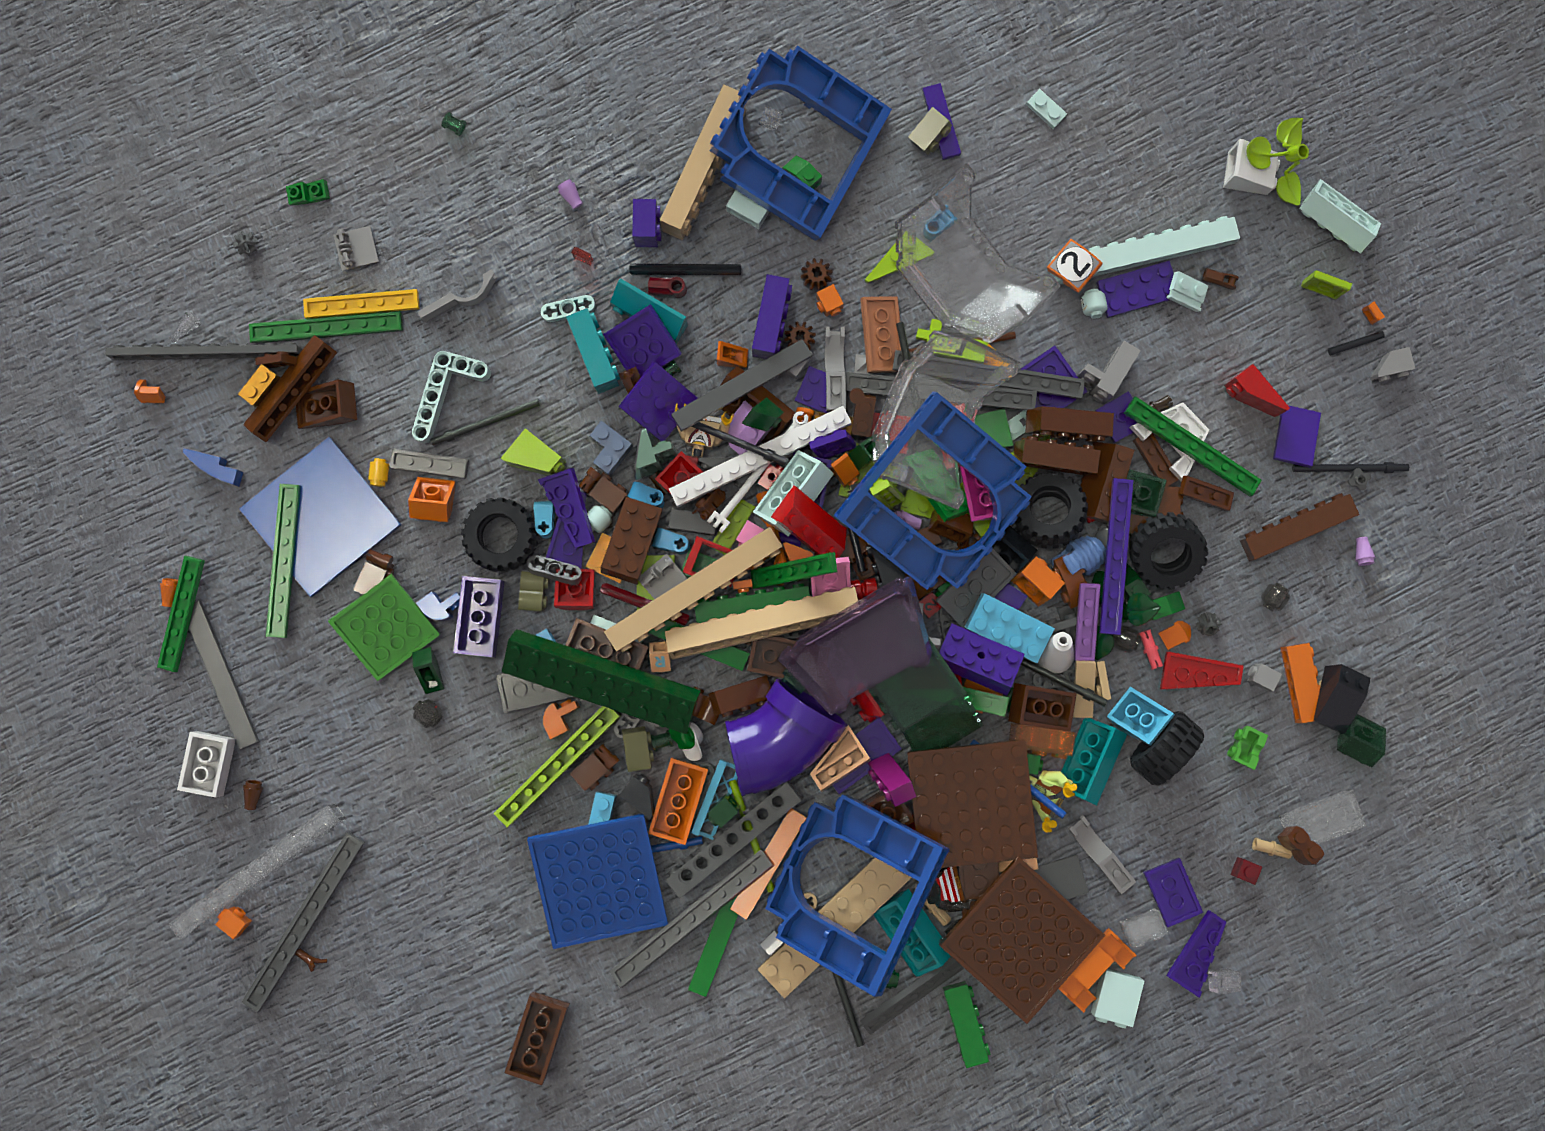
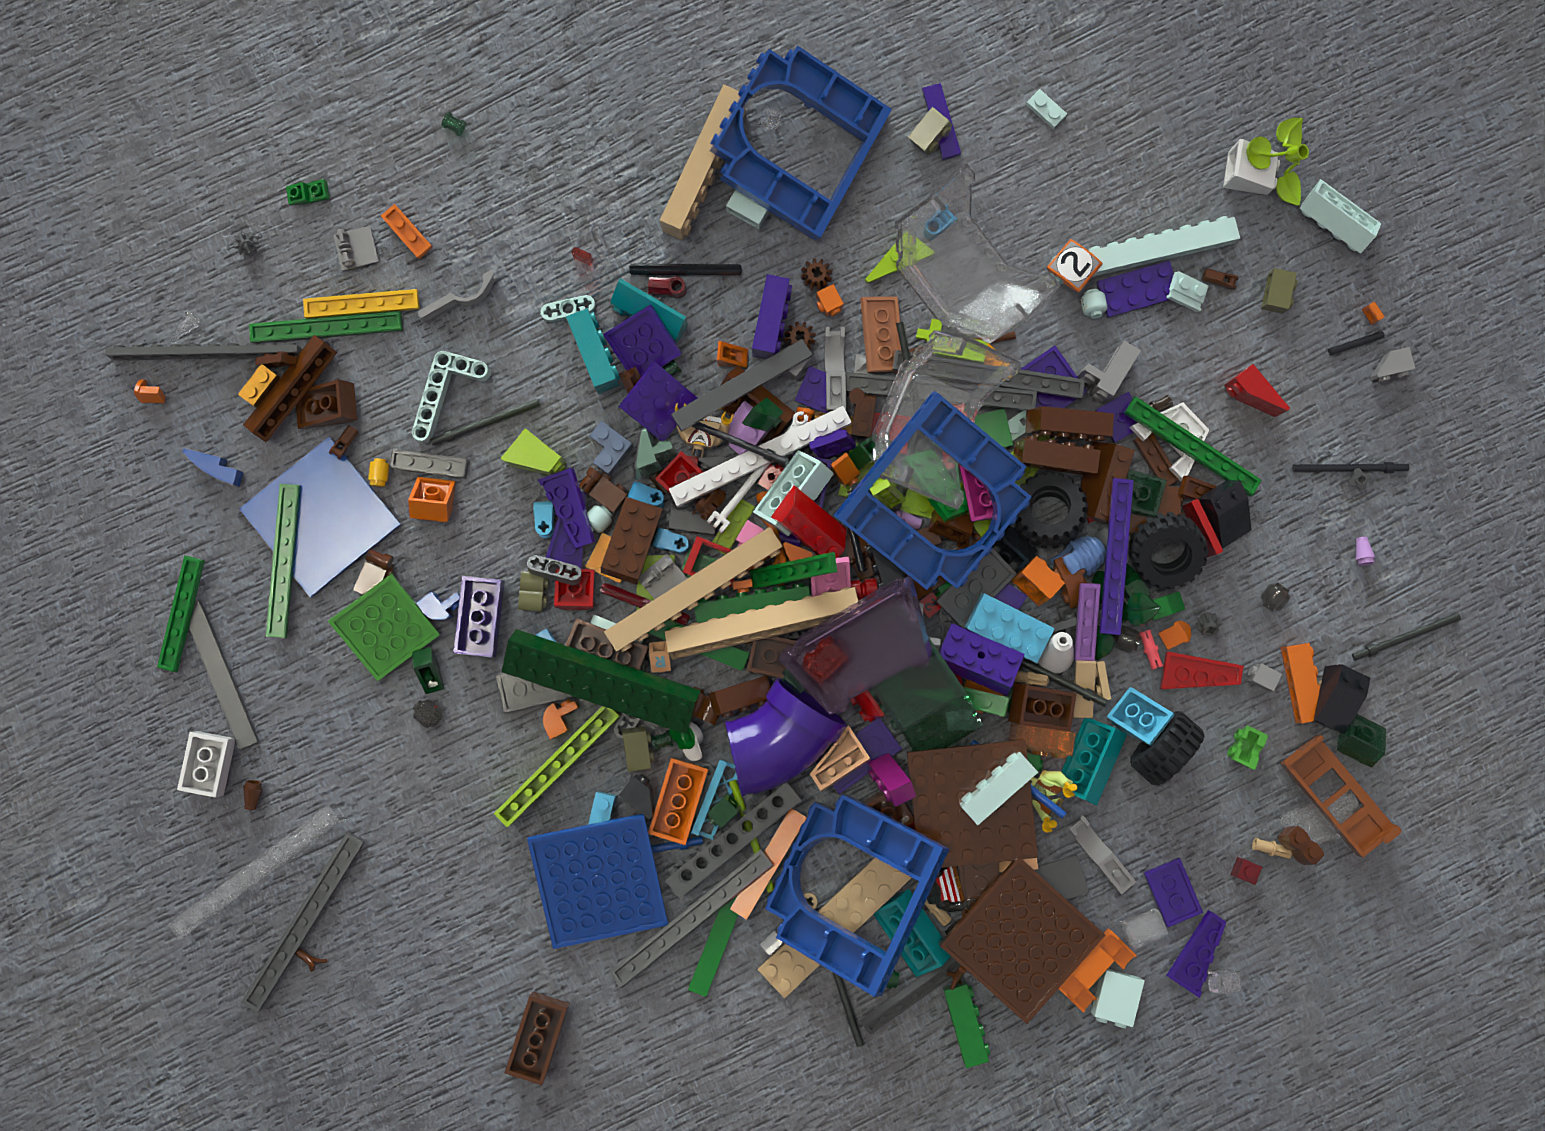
orange cone [160,578,178,607] -> none
orange brick [215,906,252,939] -> none
black tyre [461,497,538,572] -> none
lavender cone [558,179,583,209] -> none
reddish brown hinge [570,744,620,791] -> none
dark purple brick [632,199,662,247] -> none
green slope [782,155,822,190] -> none
reddish brown brick [1240,493,1360,561] -> none
dark purple tile [1273,405,1321,468] -> none
lime tile [1301,270,1352,300] -> none
none -> reddish brown bar [329,425,359,460]
none -> orange plate [381,204,433,259]
none -> clear red bracket [803,636,848,684]
none -> reddish brown bar [947,966,966,990]
none -> light aqua brick [960,752,1038,825]
none -> tan axle [1014,671,1049,687]
none -> red tile [1181,499,1223,558]
none -> black slope [1198,480,1252,549]
none -> olive brick [1261,268,1298,314]
none -> dark orange piece [1280,735,1401,858]
none -> pearl dark grey bar [1352,613,1461,661]

